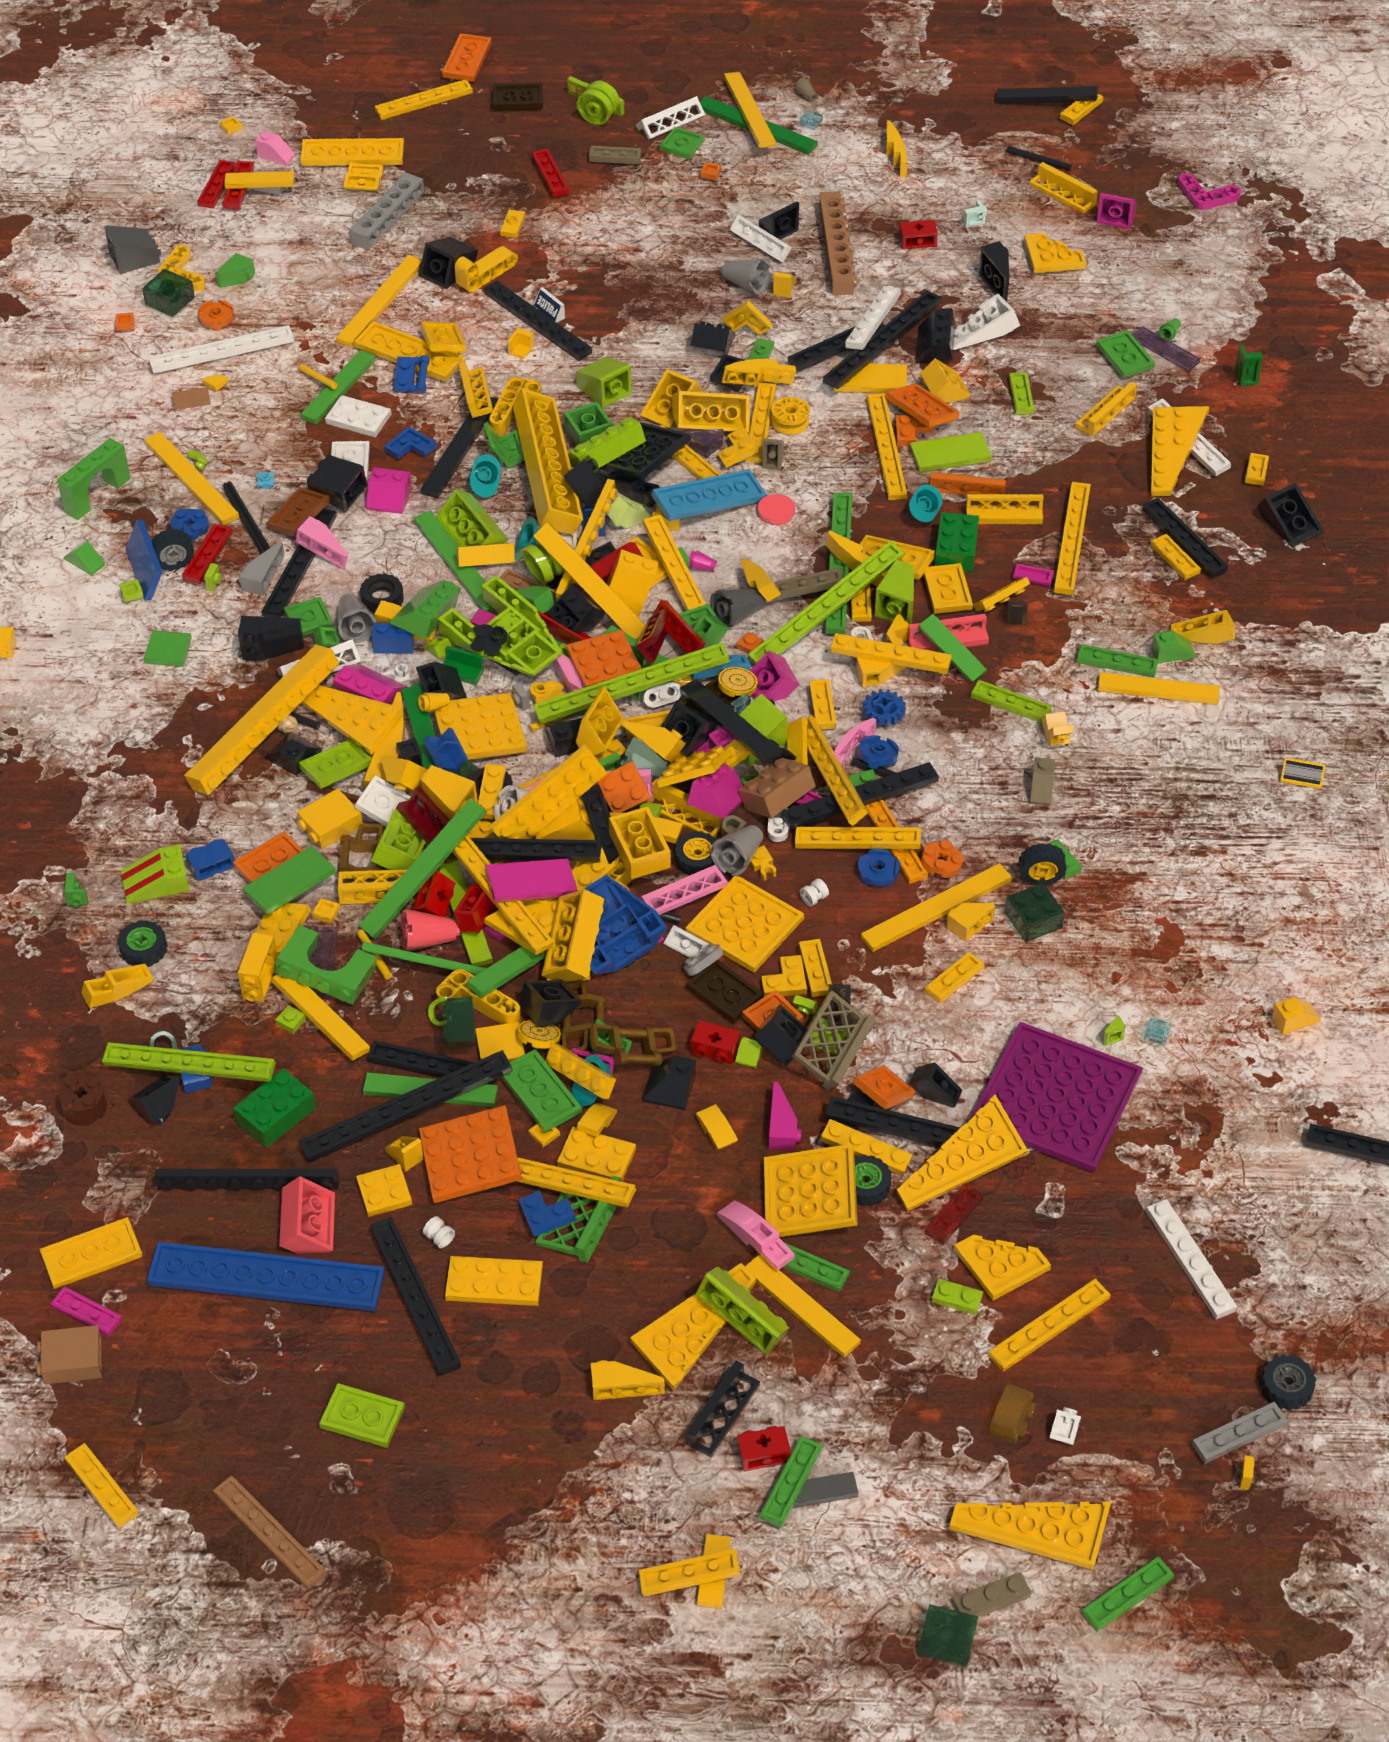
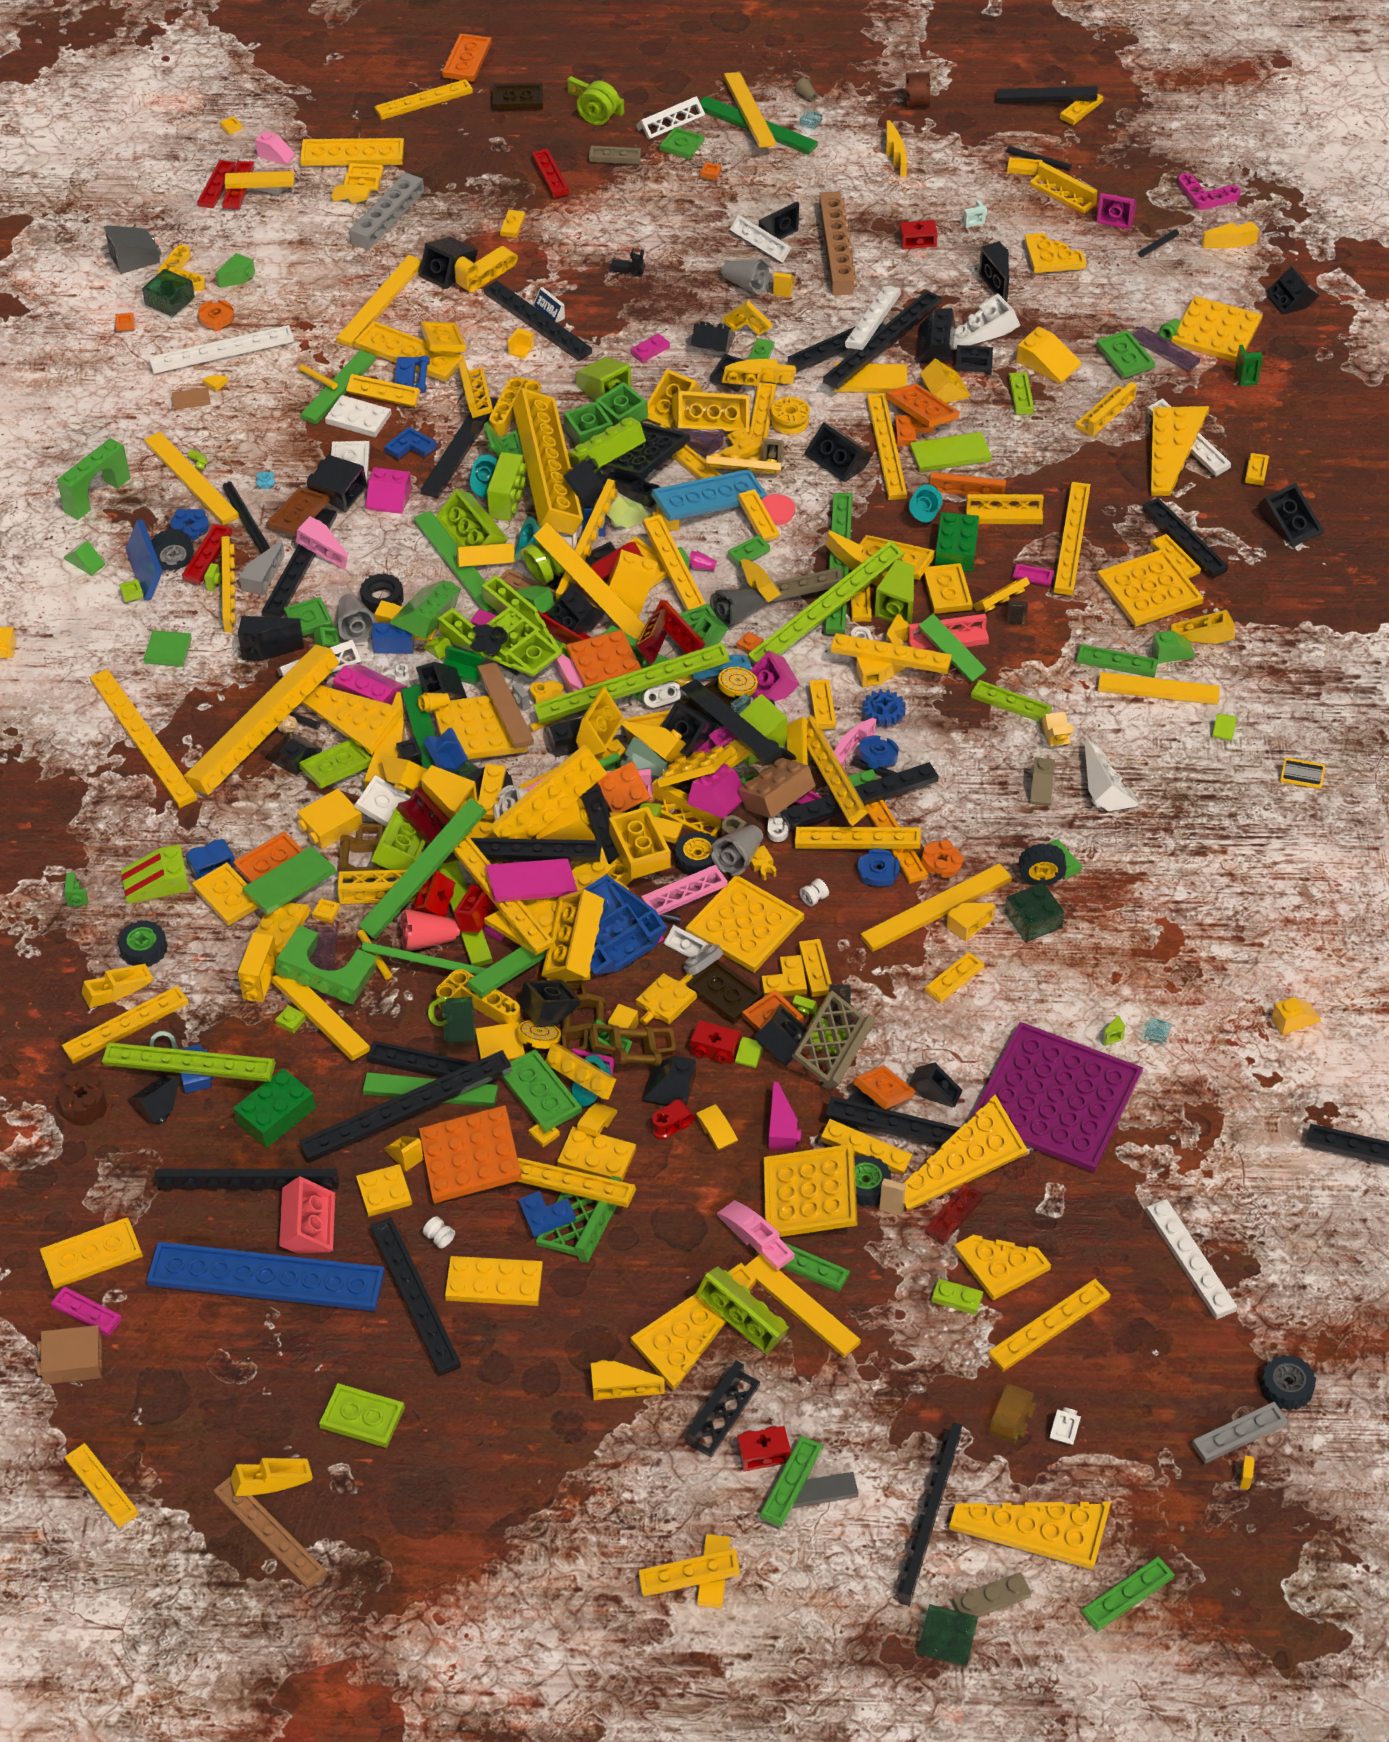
none -> yellow tile [62,985,189,1064]
none -> yellow plate [90,669,197,808]
none -> yellow plate [192,863,259,926]
none -> yellow plate [222,536,236,633]
none -> yellow slope [230,1458,313,1496]
none -> yellow slope [331,184,371,204]
none -> yellow plate [346,374,421,408]
none -> medium nougat tile [477,662,534,749]
none -> lime brick [487,452,527,521]
none -> bright green brick [595,382,649,426]
none -> yellow panel [608,1004,639,1039]
none -> black bar [611,248,646,277]
none -> dark pink plate [631,333,670,363]
none -> yellow plate [636,973,697,1026]
none -> red piece [652,1099,695,1139]
none -> yellow plate [705,454,782,474]
none -> bright green plate [728,535,770,567]
none -> yellow plate [737,489,780,542]
none -> black slope [804,422,873,482]
none -> tan tile [880,1178,906,1216]
none -> black plate [897,1423,962,1607]
none -> copper brick [906,72,931,107]
none -> black plate [955,345,993,375]
none -> yellow tile [1007,157,1043,175]
none -> yellow slope [1016,326,1082,384]
none -> white wedge [1085,739,1139,811]
none -> yellow plate [1097,548,1204,627]
none -> black bar [1138,229,1179,258]
none -> yellow plate [1171,296,1263,362]
none -> yellow slope [1201,221,1259,249]
none -> lime slope [1212,713,1237,741]
none -> black slope [1266,266,1319,314]

